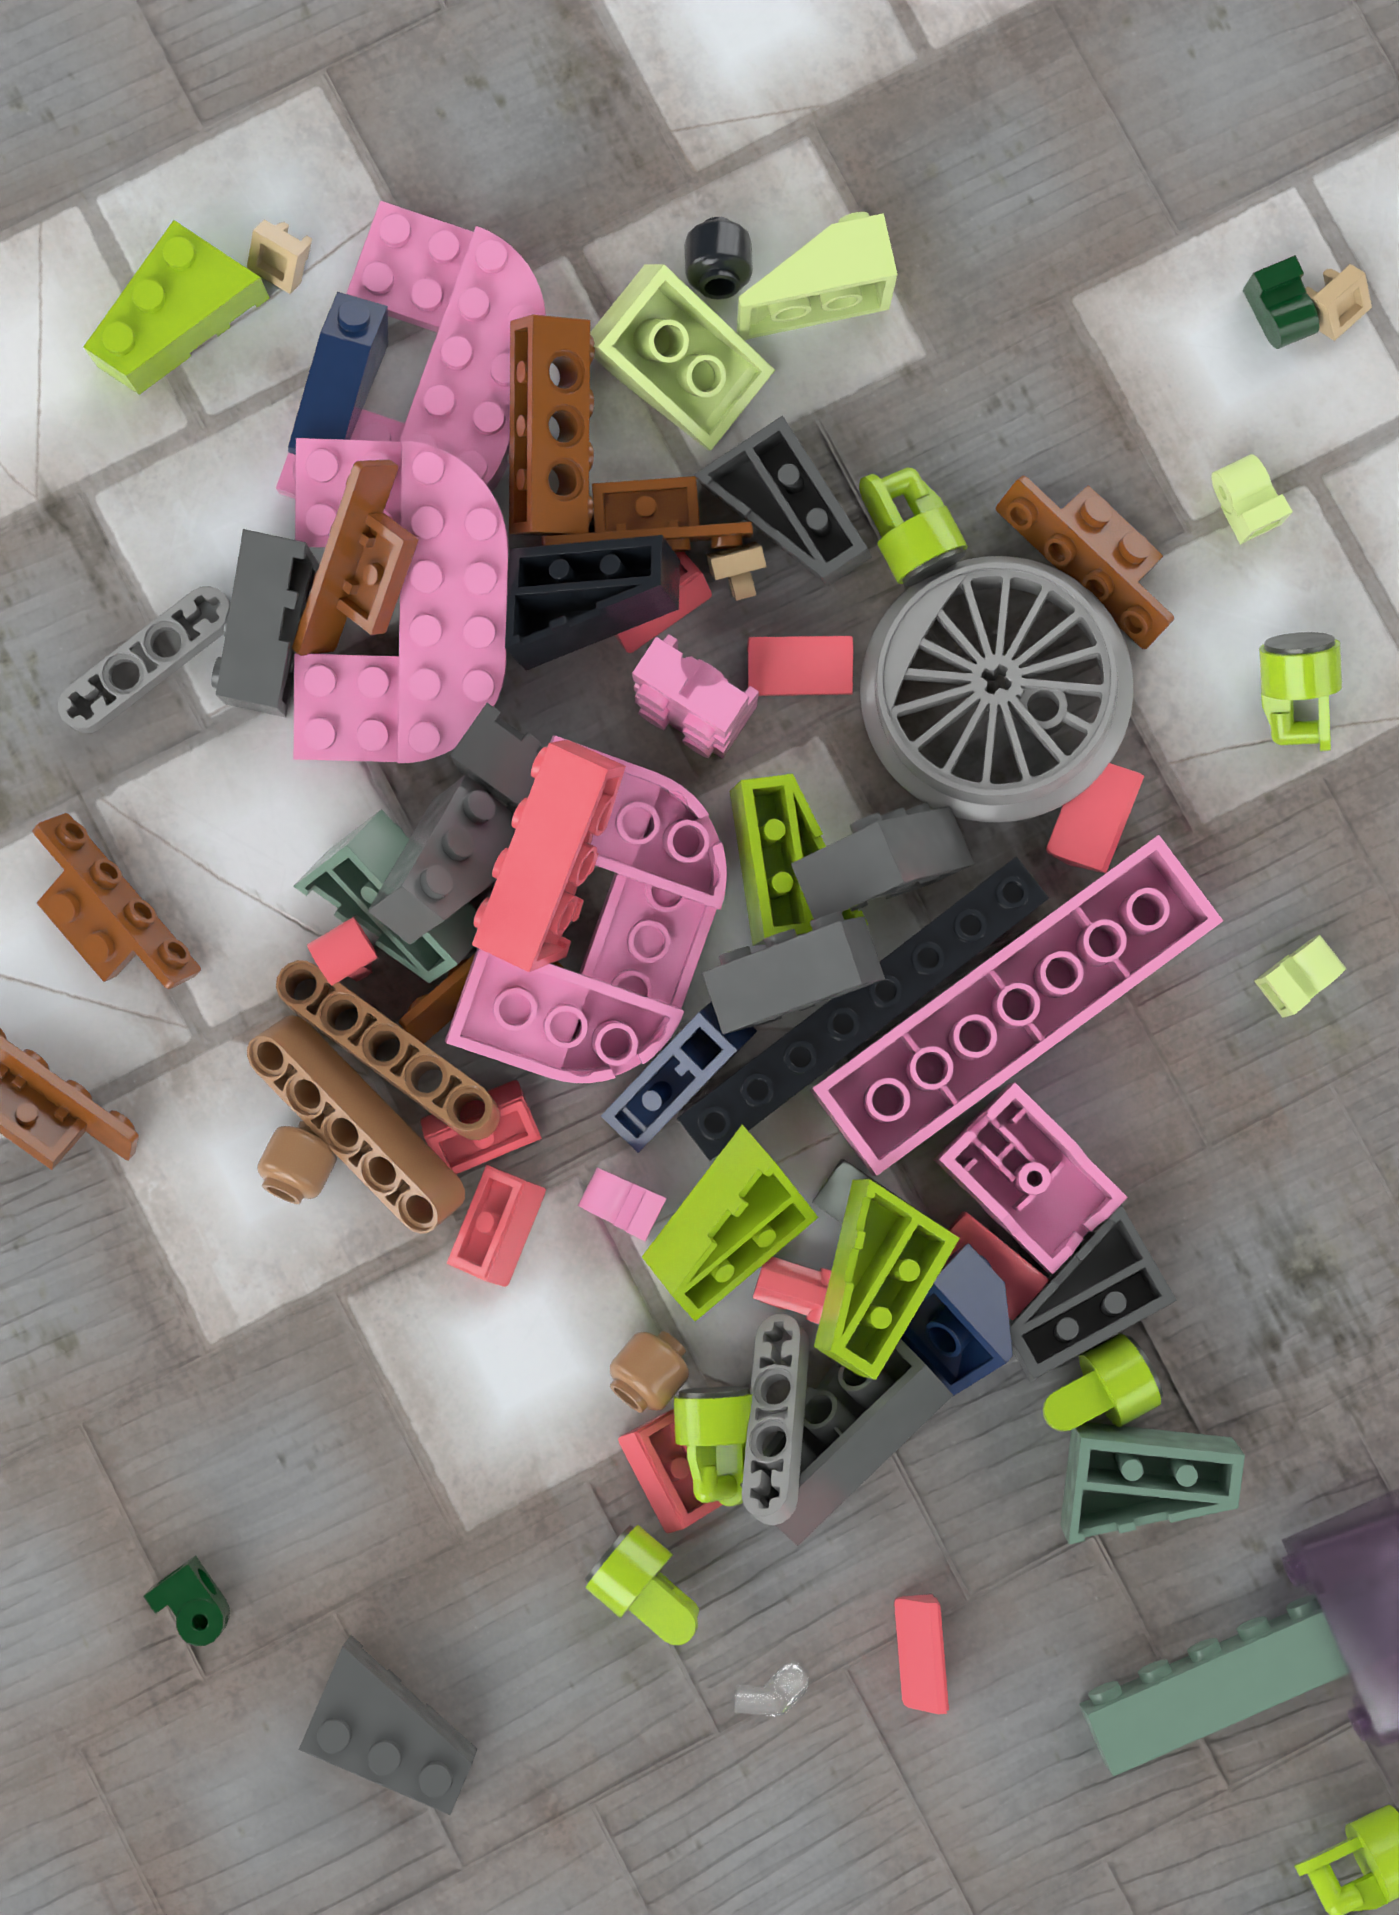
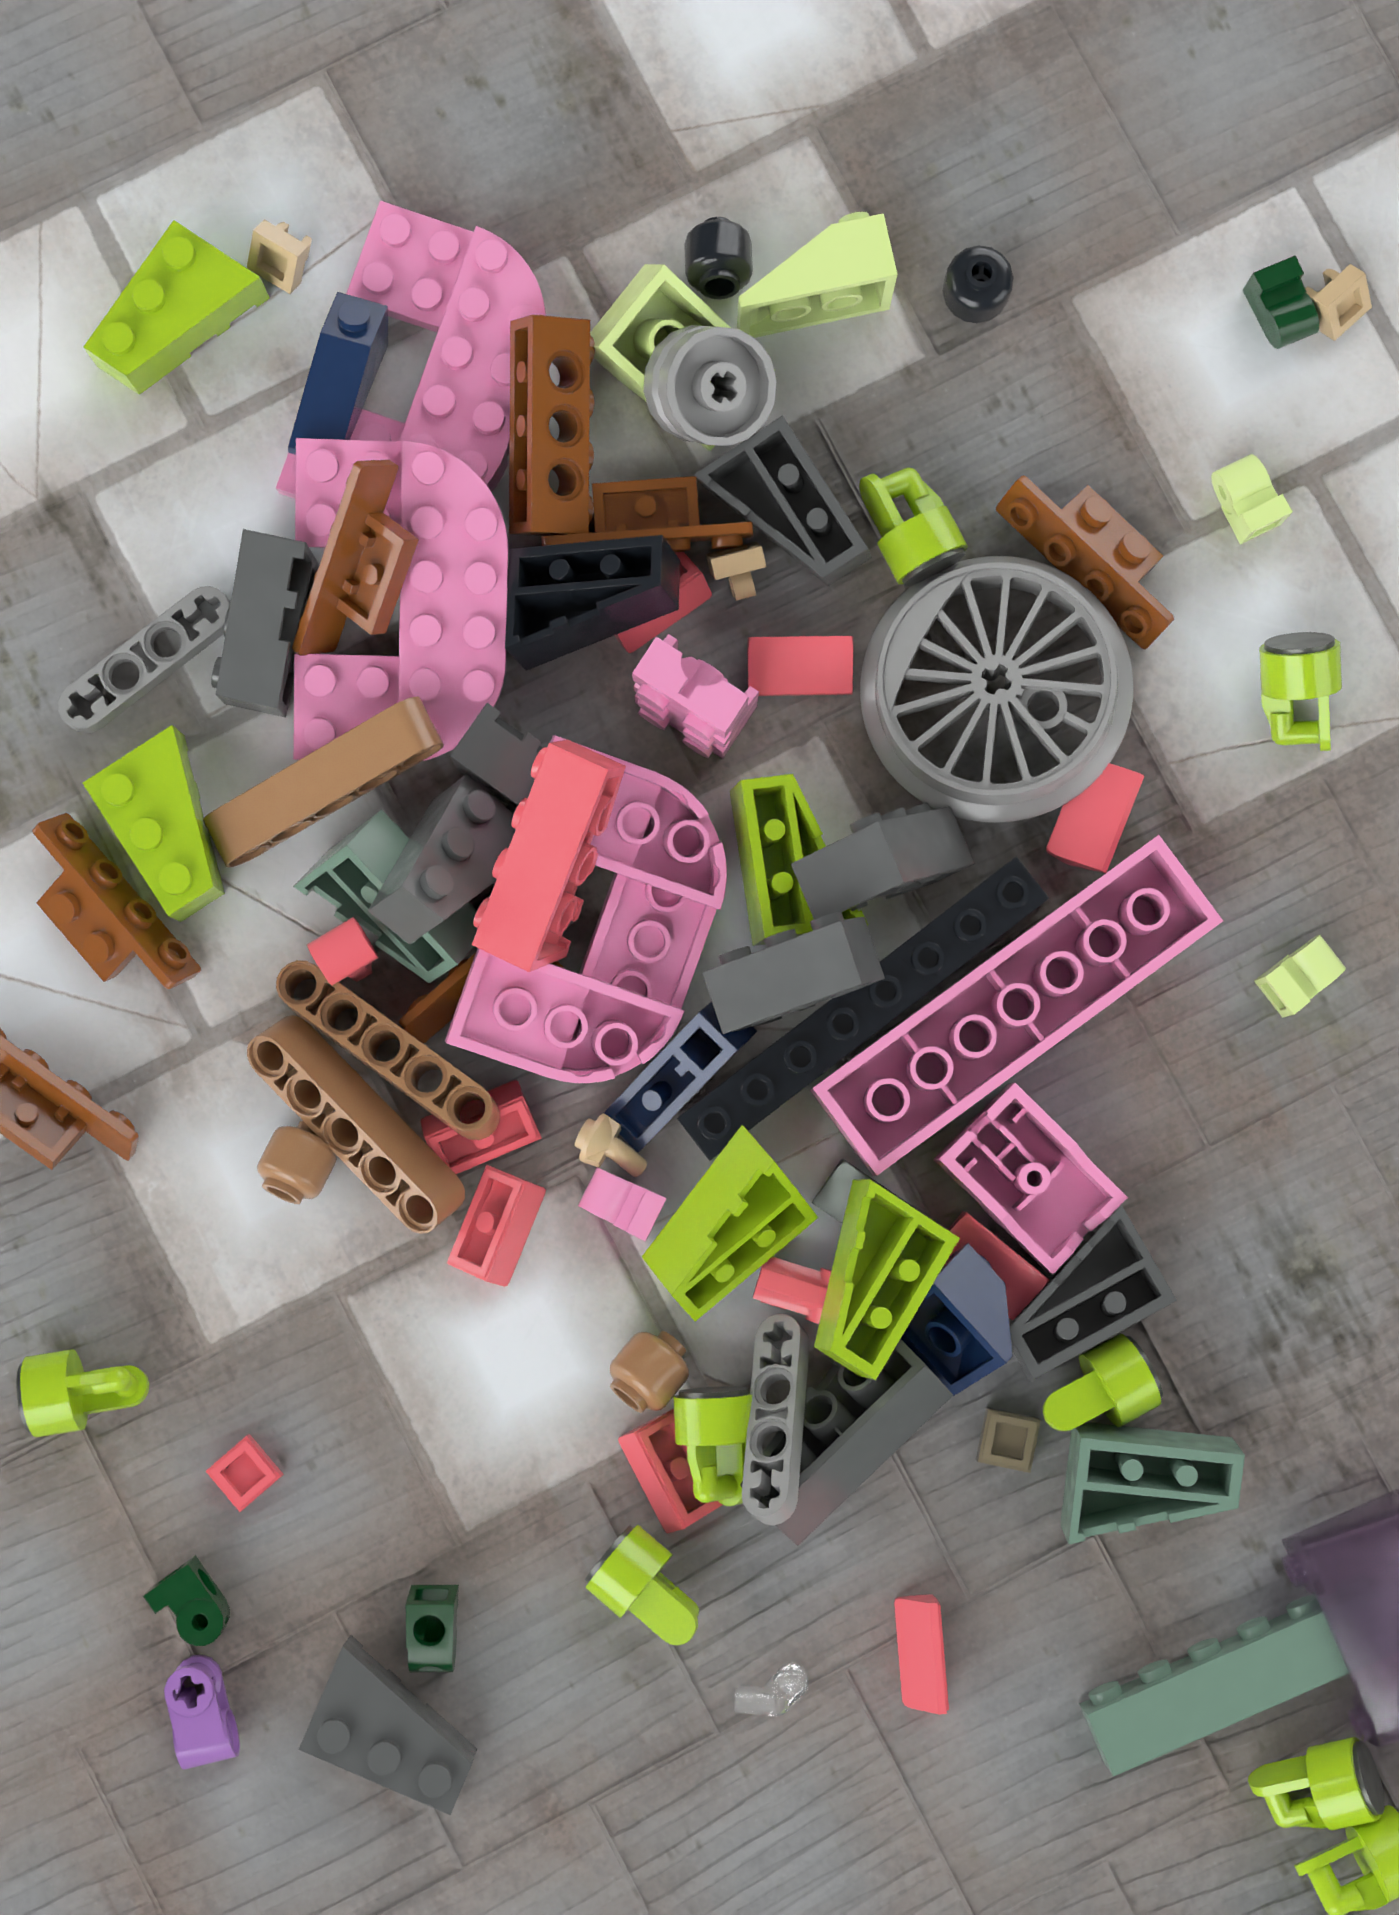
none -> lime piece [16,1349,149,1437]
none -> lime wedge [82,725,225,922]
none -> medium lavender piece [164,1655,240,1770]
none -> medium nougat beam [203,696,444,868]
none -> coral tile [206,1434,284,1512]
none -> dark green leg [405,1585,459,1673]
none -> tan plate [575,1113,647,1177]
none -> light grey wheel [643,325,777,446]
none -> black head [943,245,1014,323]
none -> dark tan tile [976,1407,1041,1473]
none -> lime piece [1248,1737,1384,1830]

